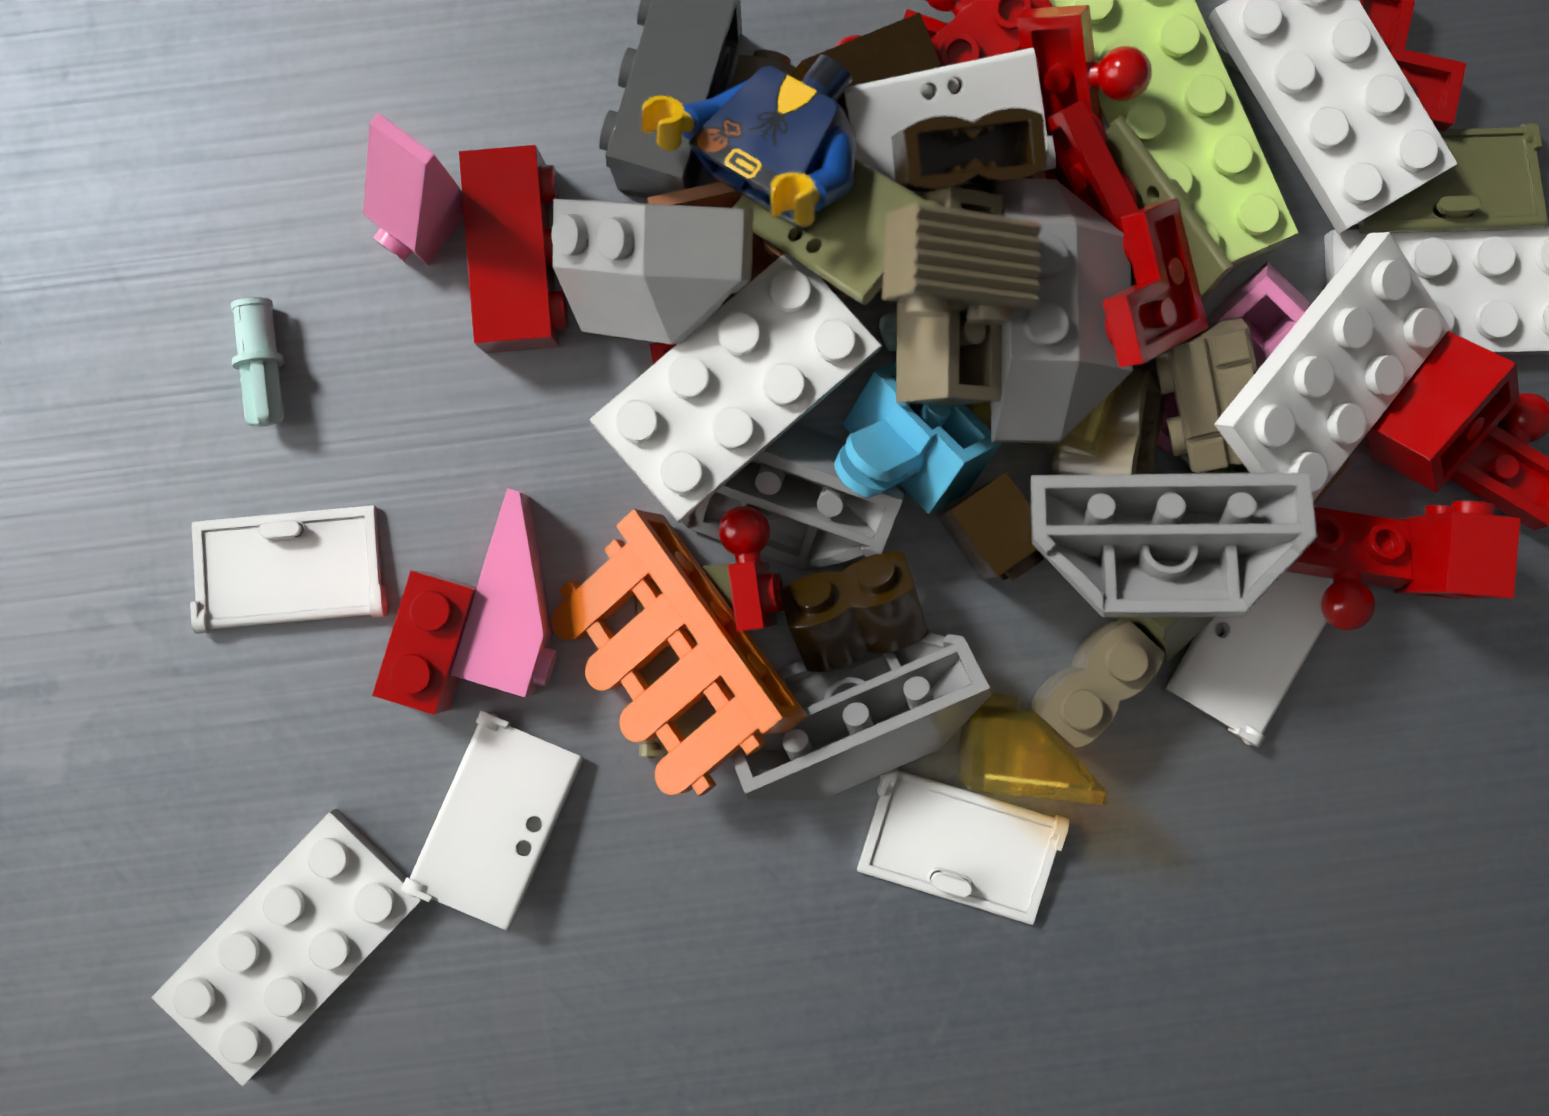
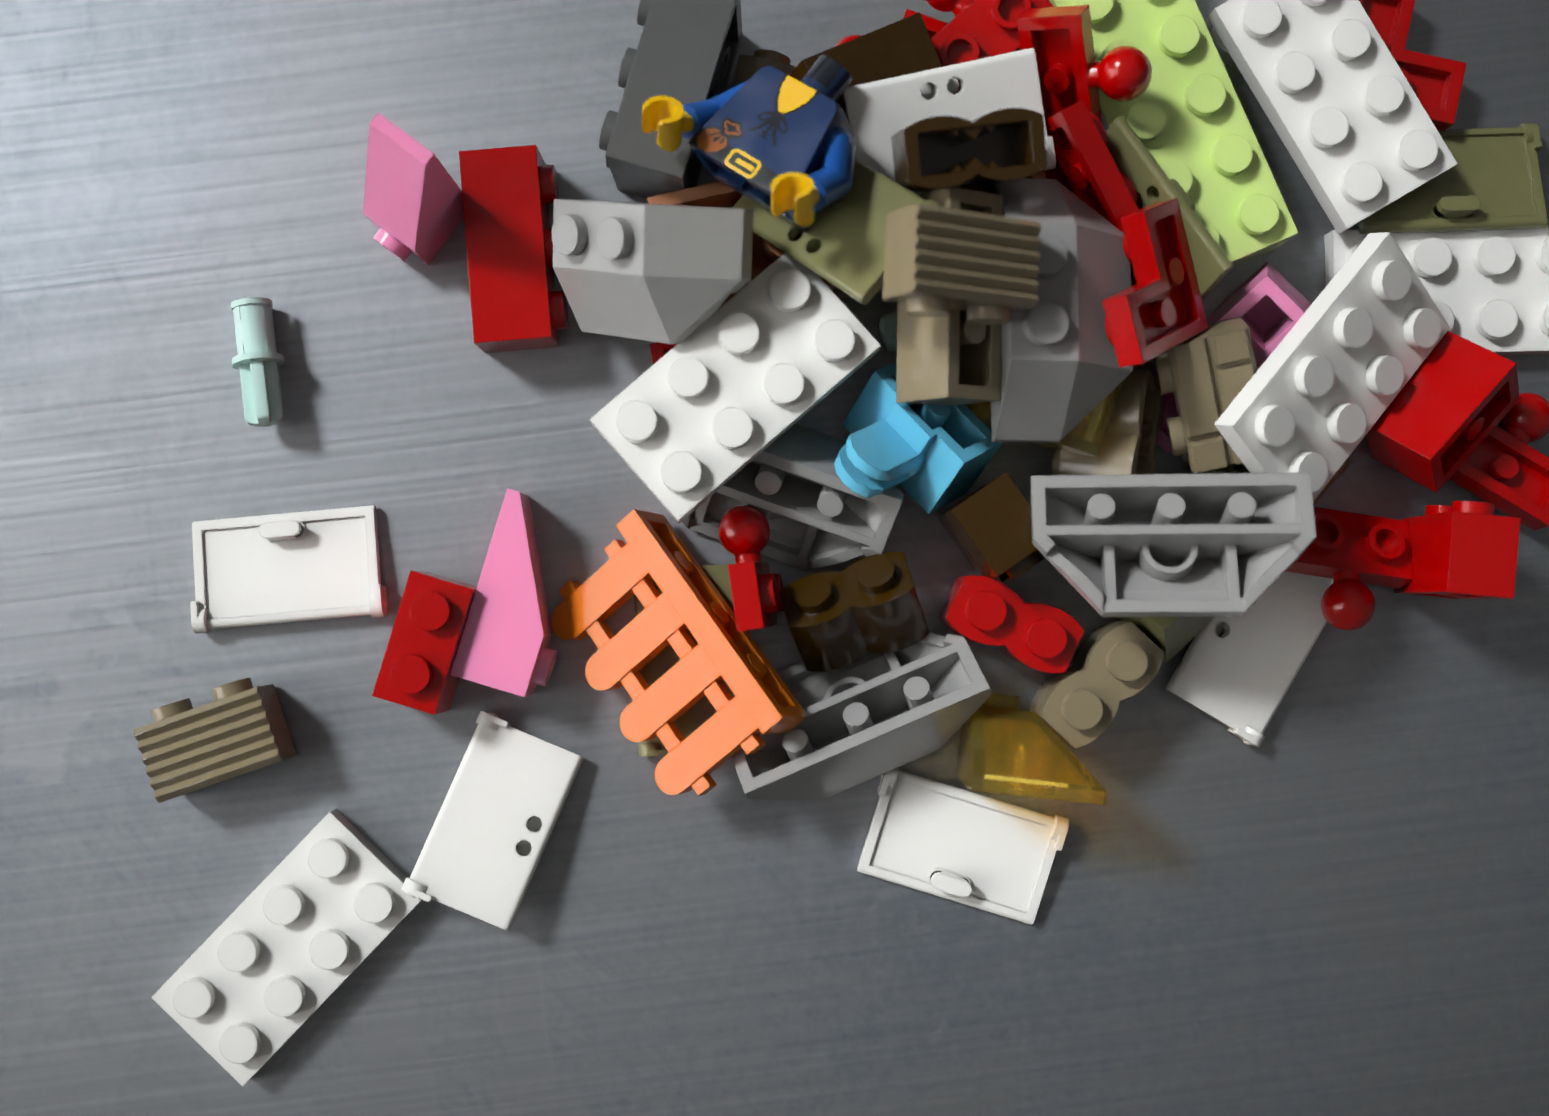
none -> dark tan brick [134,677,297,803]
none -> red brick [938,575,1084,673]

